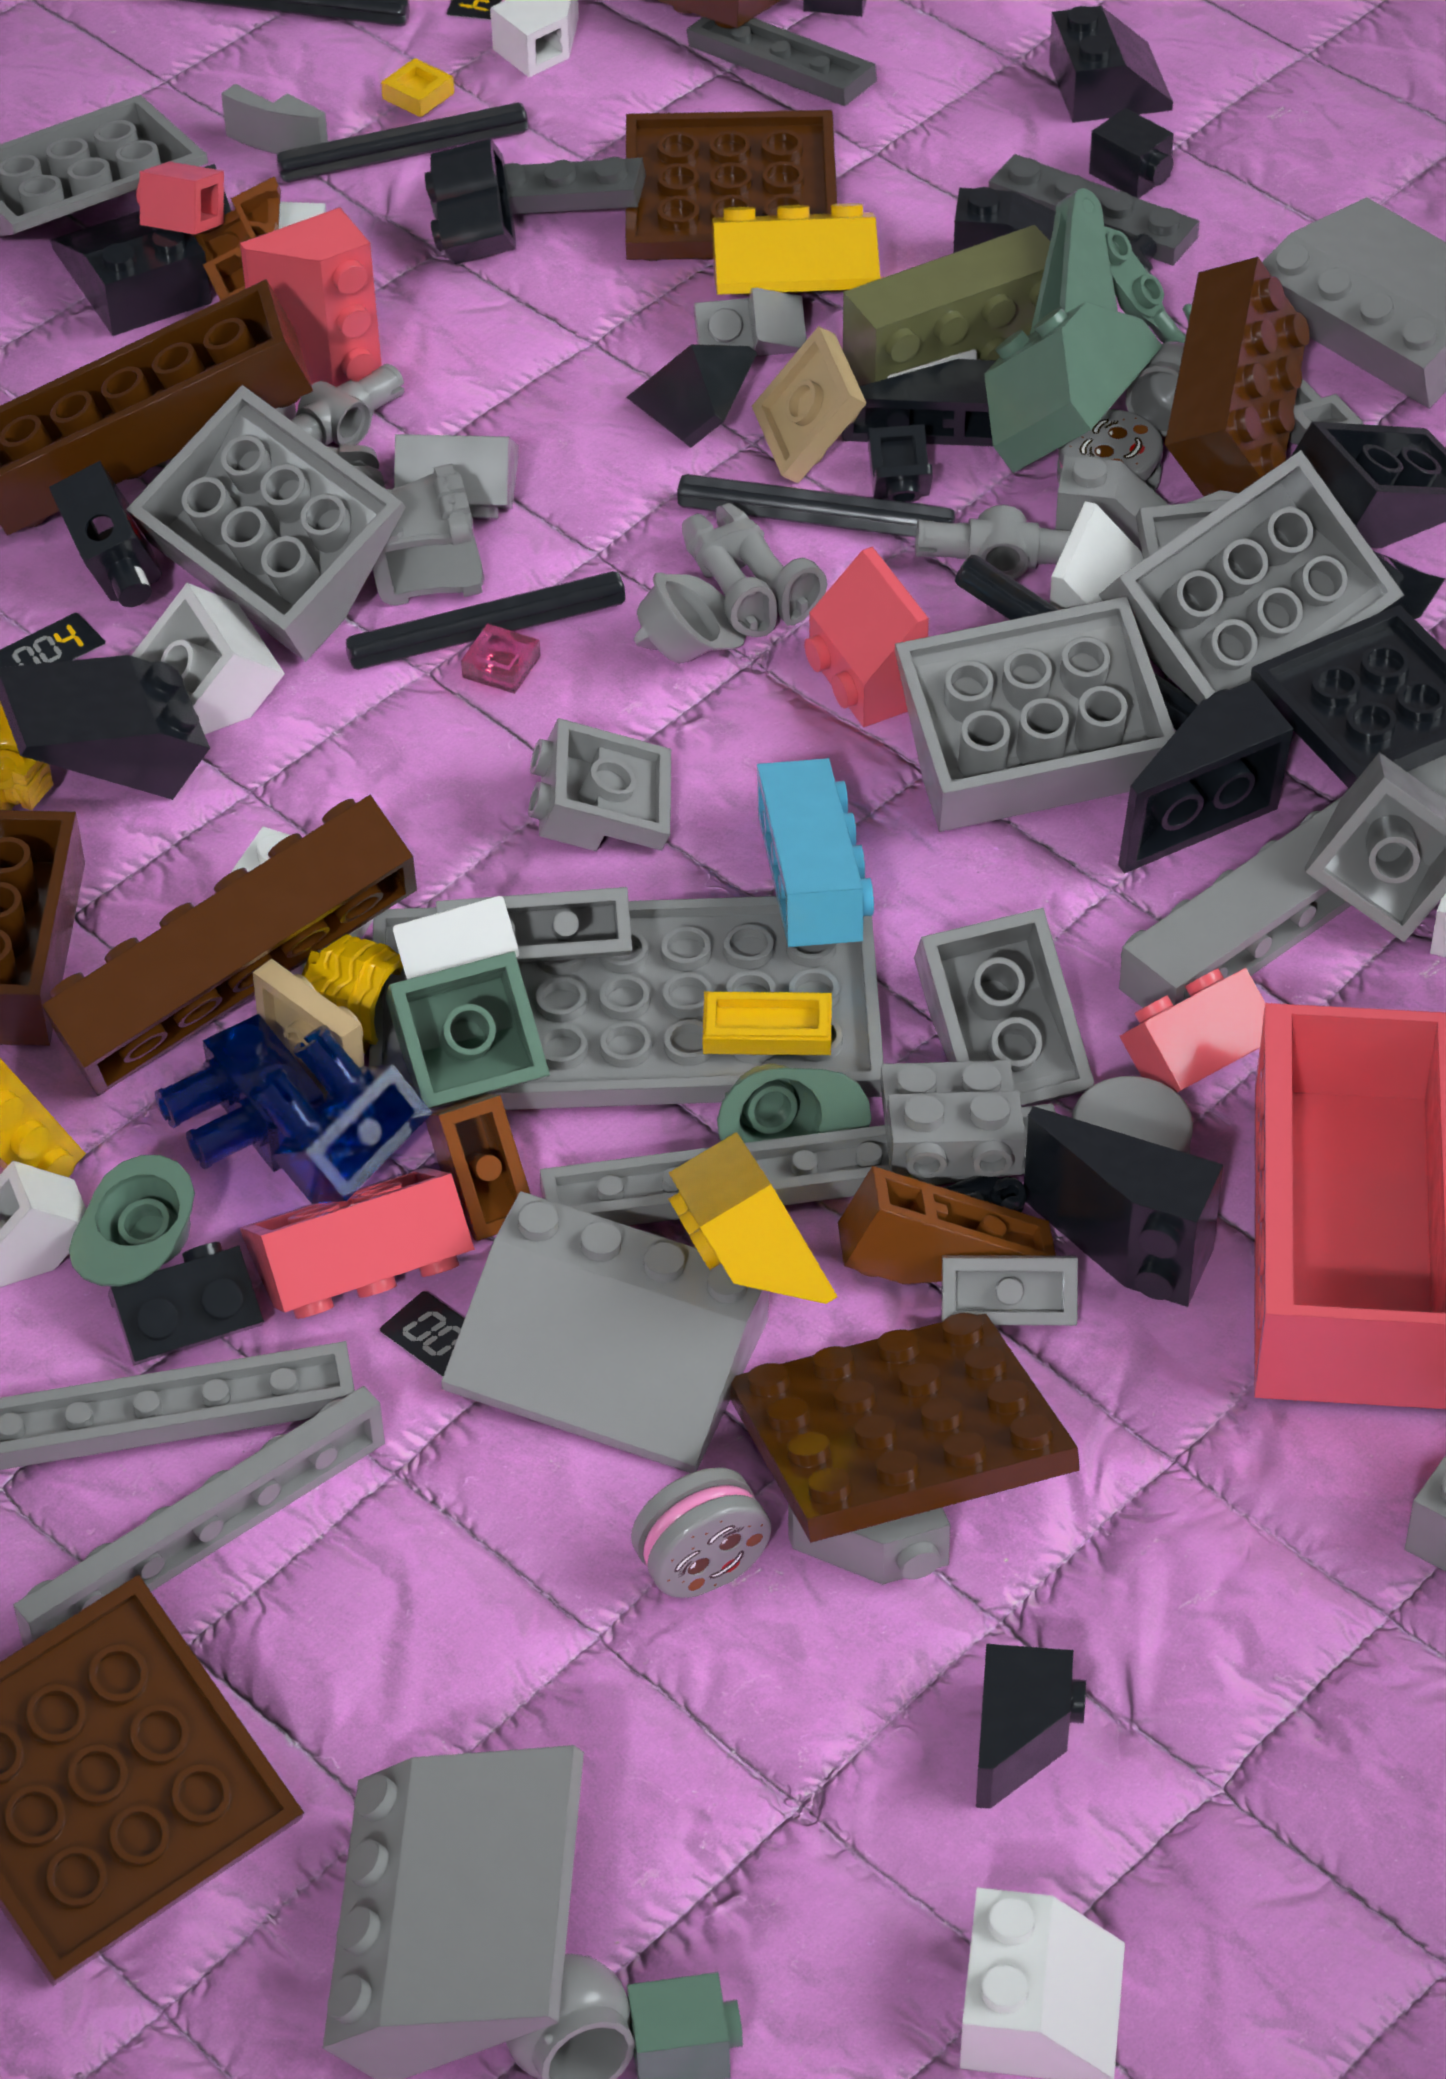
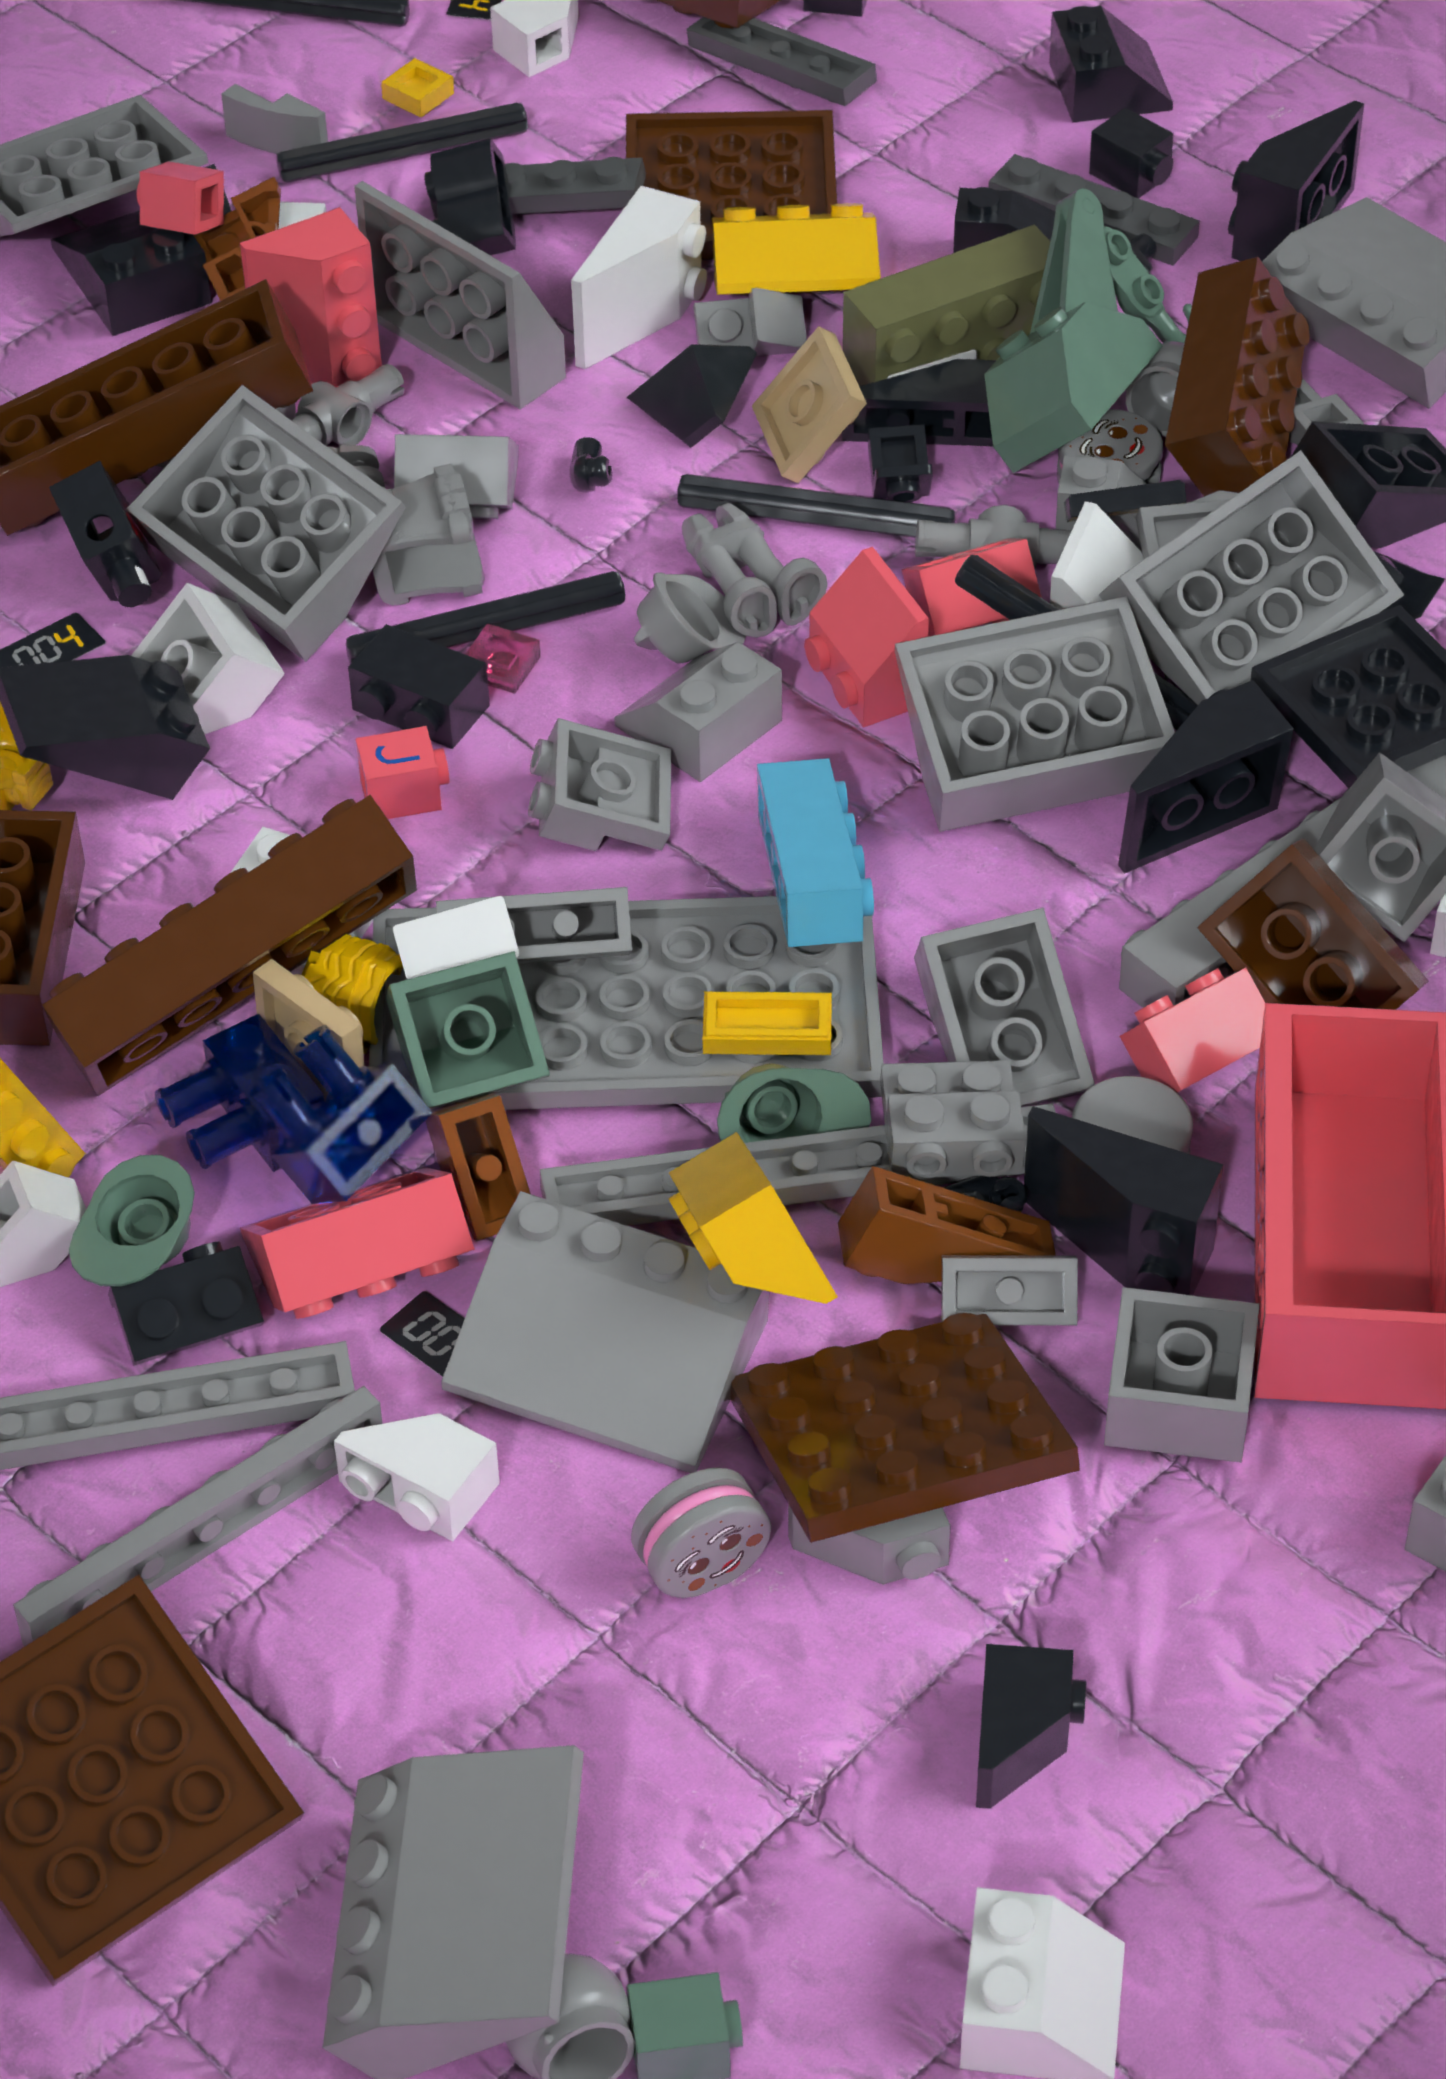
none -> white slope [334,1413,500,1542]
none -> black brick [348,624,490,749]
none -> light grey slope [354,181,566,409]
none -> coral brick [356,726,450,819]
none -> black arm [569,437,612,492]
none -> white slope [571,186,707,369]
none -> light grey slope [615,642,782,782]
none -> coral brick [901,538,1042,637]
none -> black tile [1064,480,1187,522]
none -> light grey brick [1104,1287,1259,1463]
none -> reddish brown slope [1197,838,1429,1010]
none -> black slope [1228,100,1364,261]

